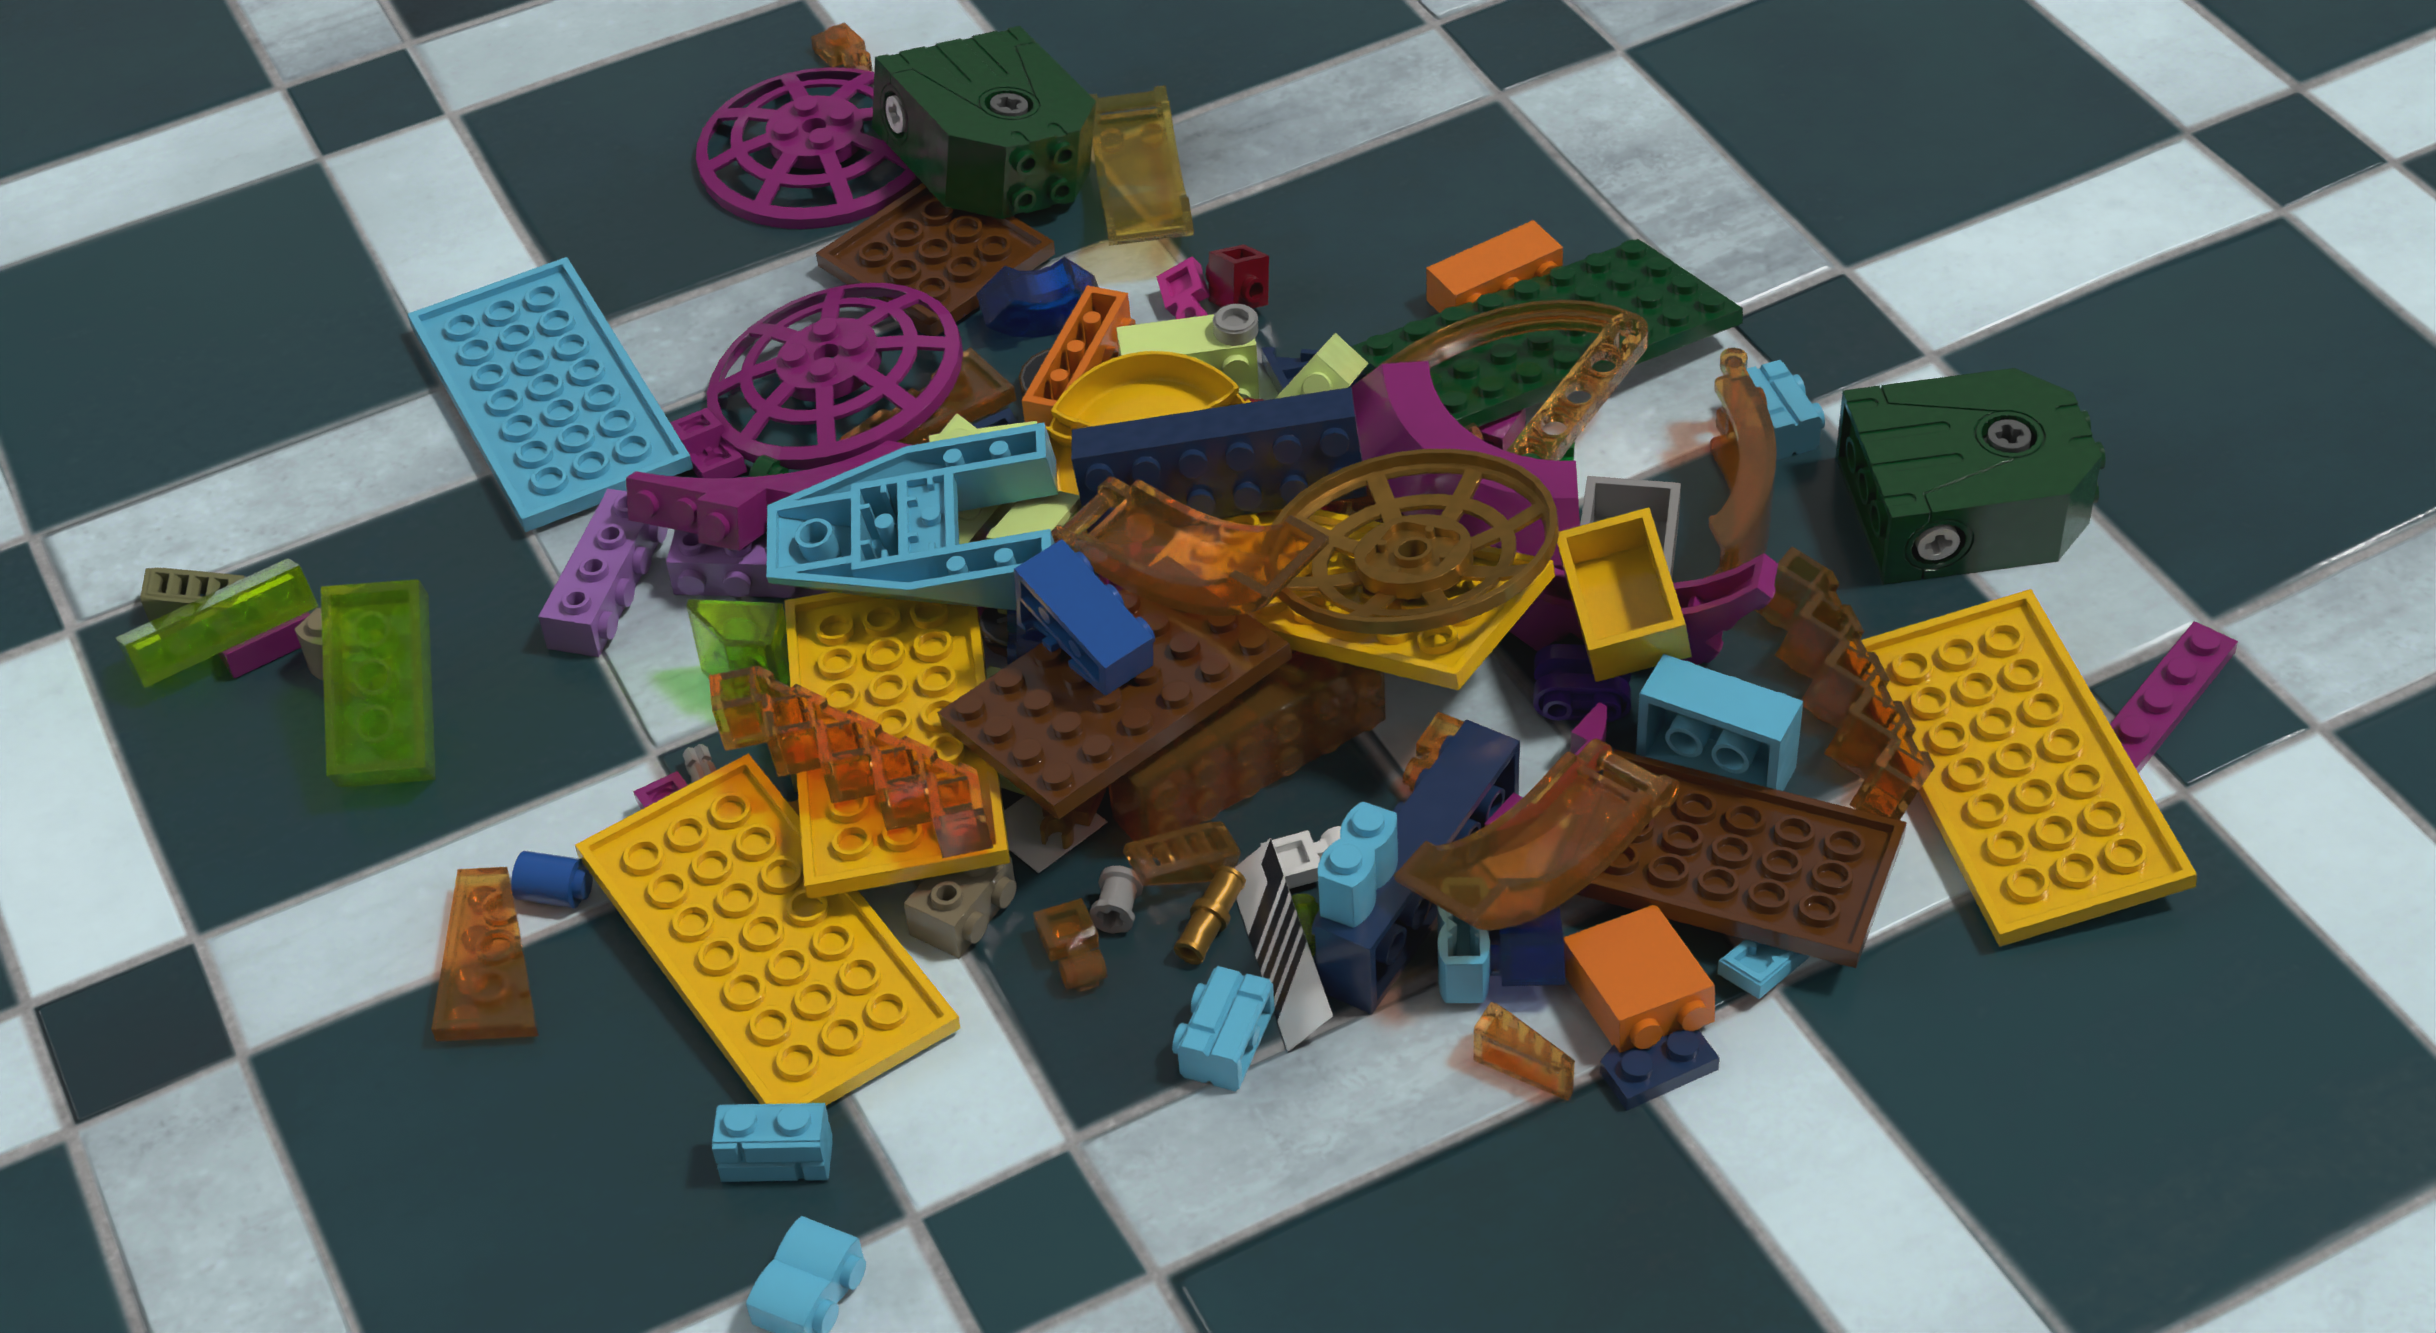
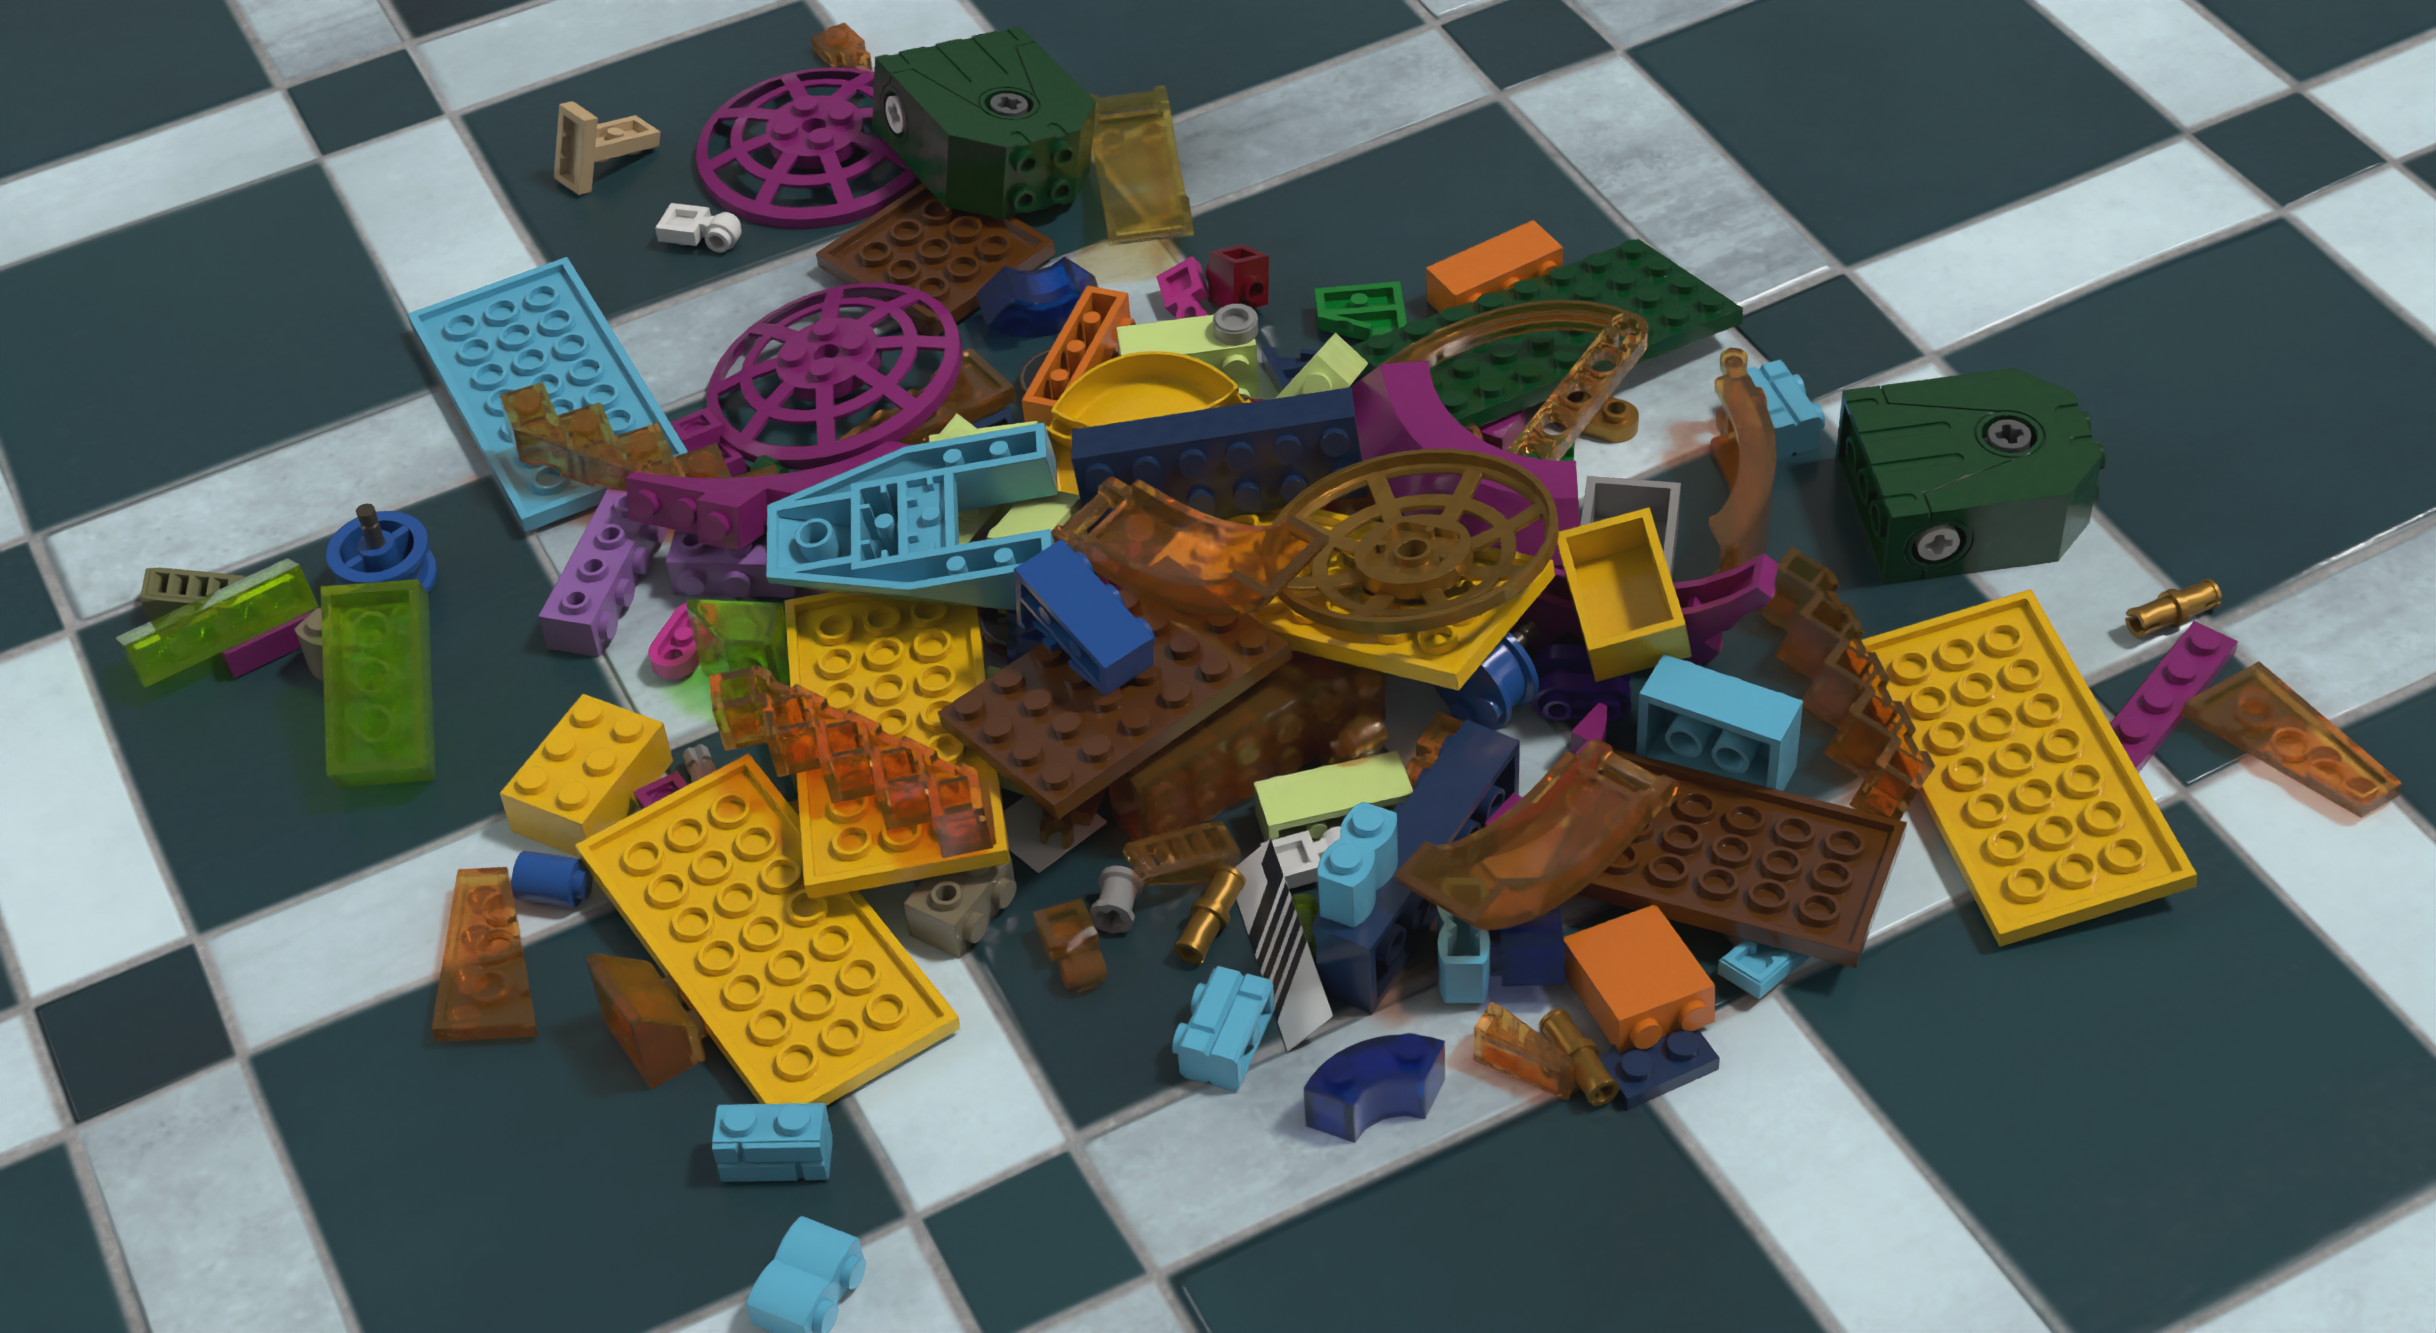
none -> blue wheel [326,503,438,618]
none -> clear orange brick [499,382,780,491]
none -> yellow piece [500,694,673,857]
none -> tan bracket [554,101,660,195]
none -> clear orange slope [585,953,707,1090]
none -> dark pink plate [648,601,721,680]
none -> white plate [655,203,742,252]
none -> yellowish green brick [1253,750,1413,843]
none -> clear blue brick [1304,1033,1445,1143]
none -> green wing [1314,281,1407,341]
none -> clear orange plate [1318,714,1389,766]
none -> blue wheel [1432,621,1540,731]
none -> pearl gold pin [1538,1008,1619,1106]
none -> pearl gold plate [1552,388,1639,443]
none -> pearl gold pin [2125,578,2222,638]
none -> clear orange wing [2182,661,2402,818]

